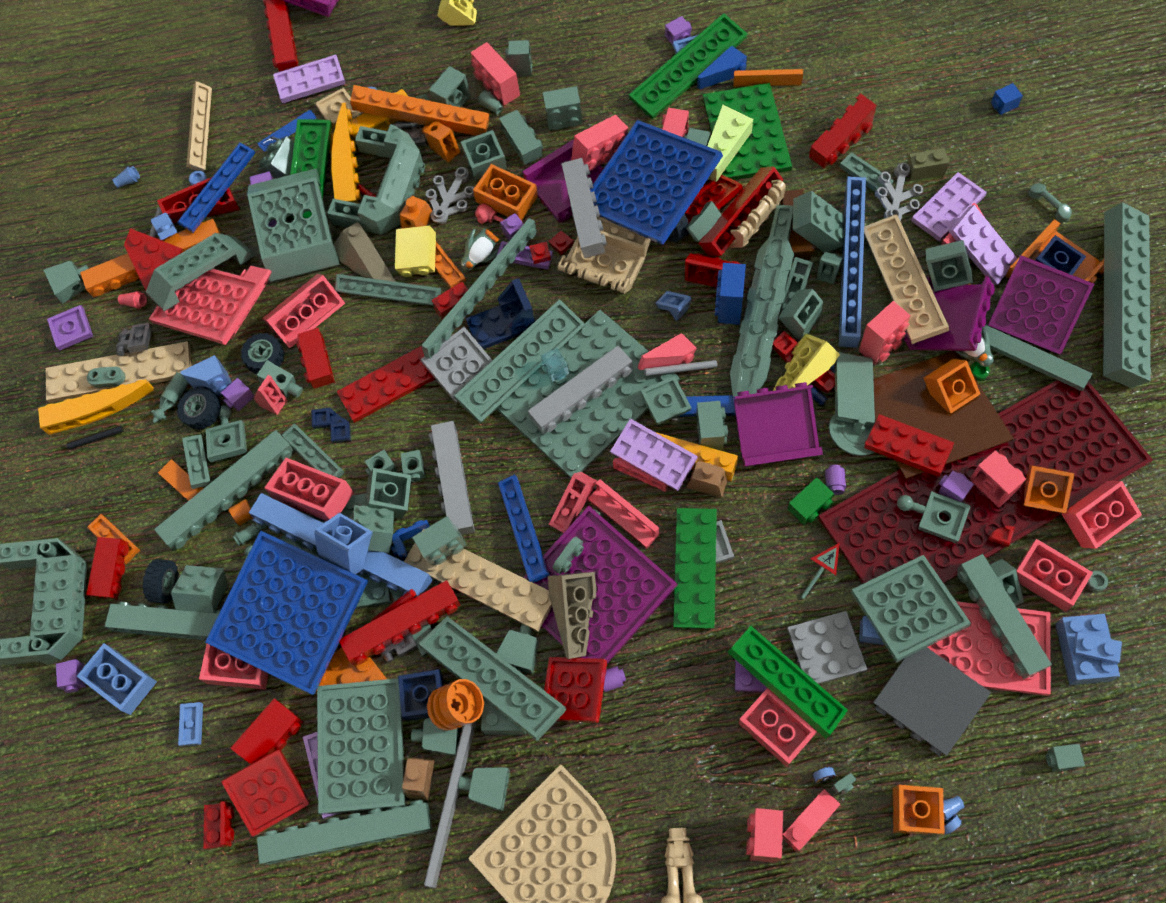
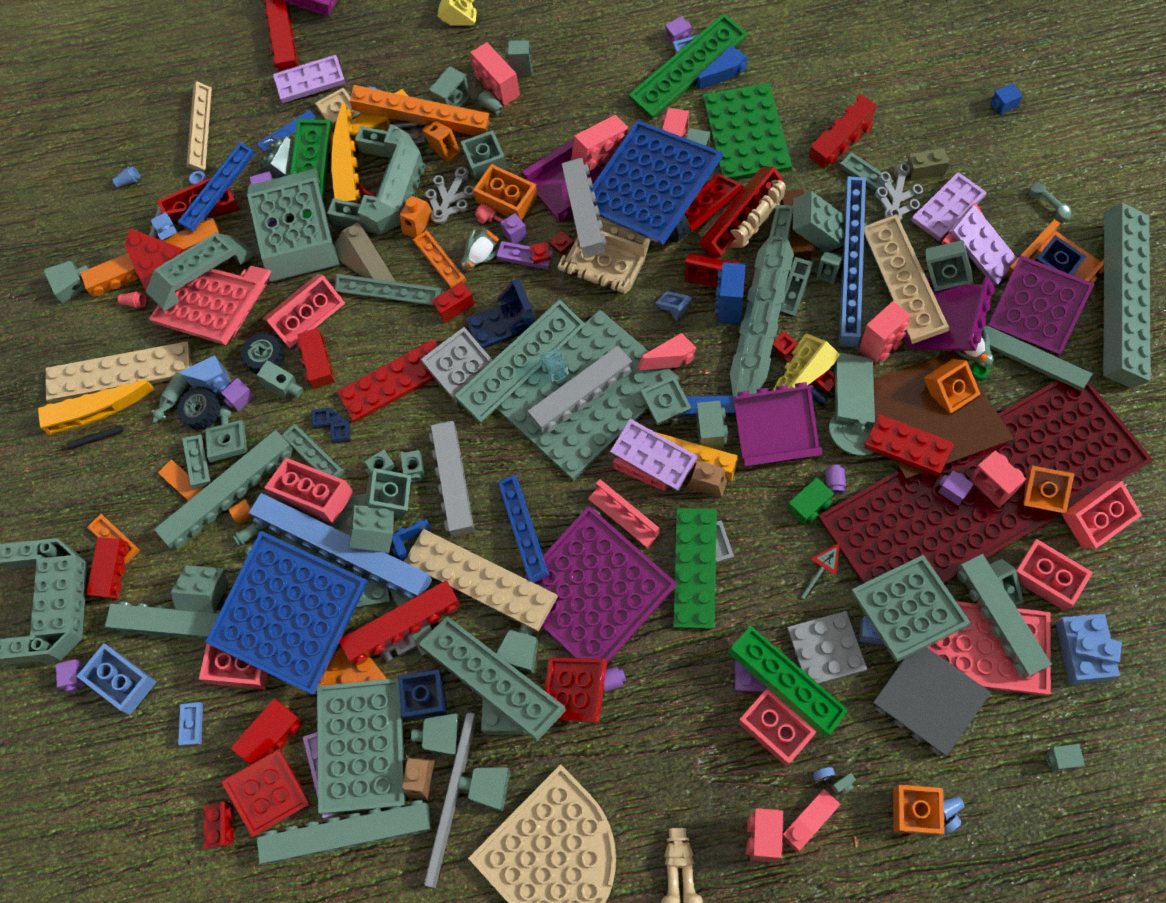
medium lavender plate [47,305,93,351] -> none
sand green plate [87,366,126,388] -> none
flat silver plate [116,322,152,356] -> none
black wheel [143,559,179,604] -> none
coral slope [254,375,287,415] -> none
medium blue slope [314,513,372,575] -> none
red bar [371,589,416,622] -> none
light yellow brick [395,225,436,277] -> none
sand green brick [412,516,467,565] -> none
sand green plate [421,218,536,359] -> none
orange wheel [427,679,484,731] -> none
sand green brick [499,110,543,165] -> none
sand green brick [543,86,582,130] -> none
dark tan wedge [548,572,597,659] -> none
coral slope [549,472,597,533] -> none
sand green plate [552,537,584,574] -> none
light grey bar [644,360,717,376] -> none
sand green slope [686,201,722,241] -> none
yellowish green wedge [708,105,753,182] -> none
orange tile [733,69,803,87] -> none
sand green slope [778,289,823,341] -> none
sand green plate [897,492,971,544] -> none
red tile [988,526,1015,547] -> none
sand green tile [1086,571,1108,593] -> none

